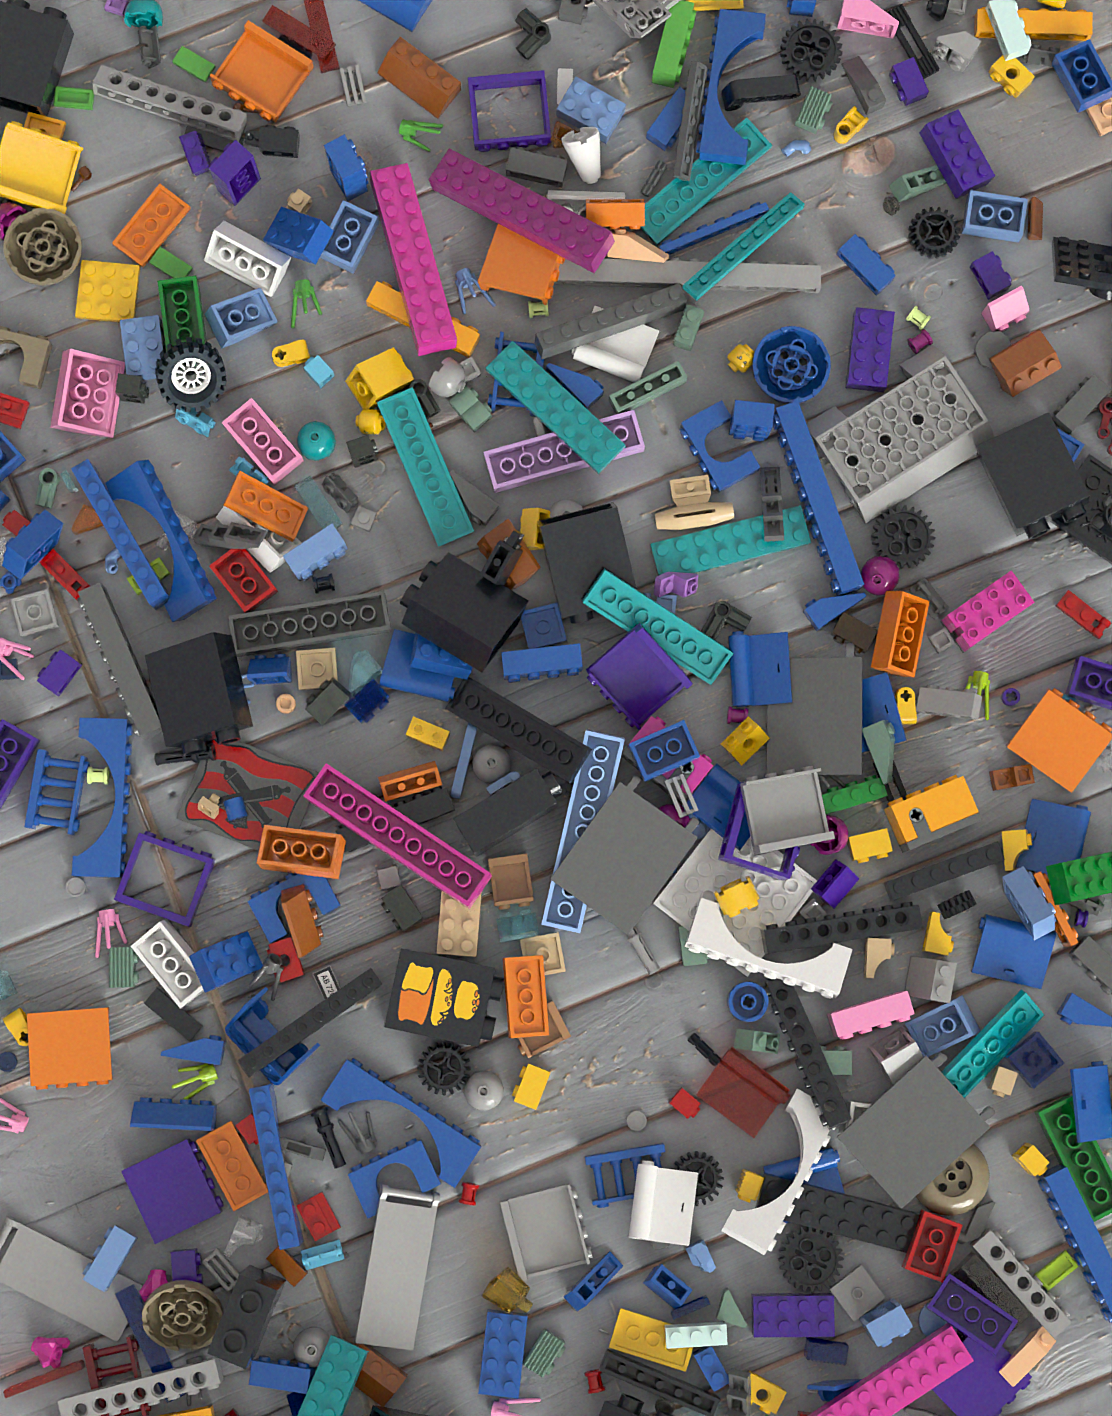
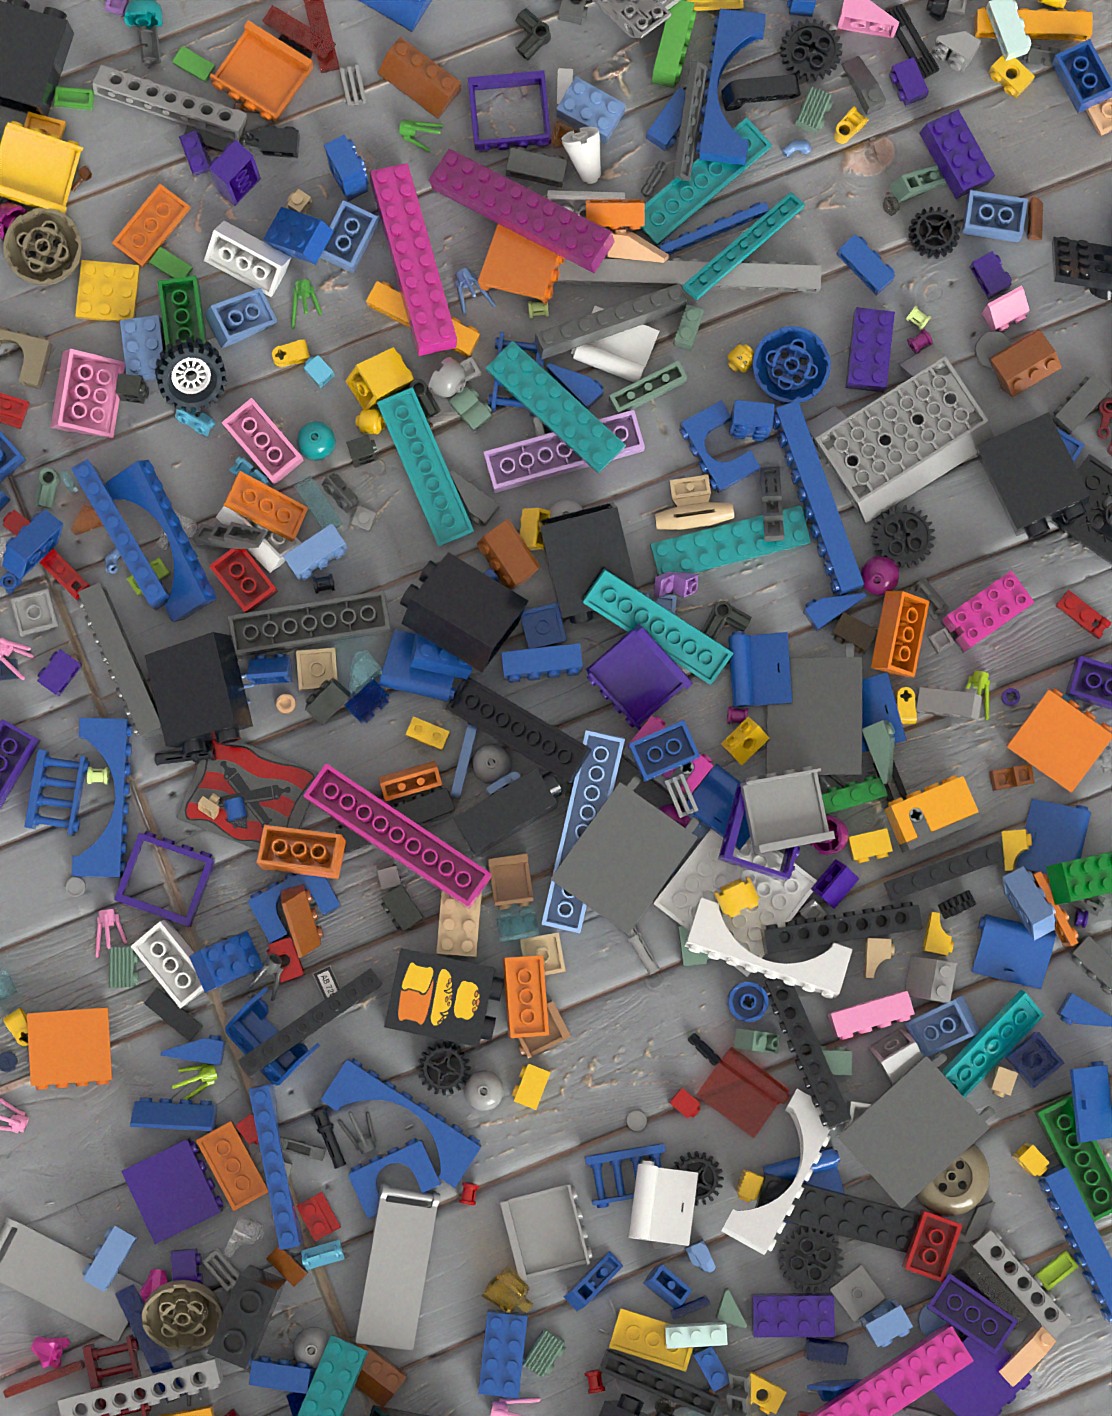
black hinge [480,530,524,585] -> none

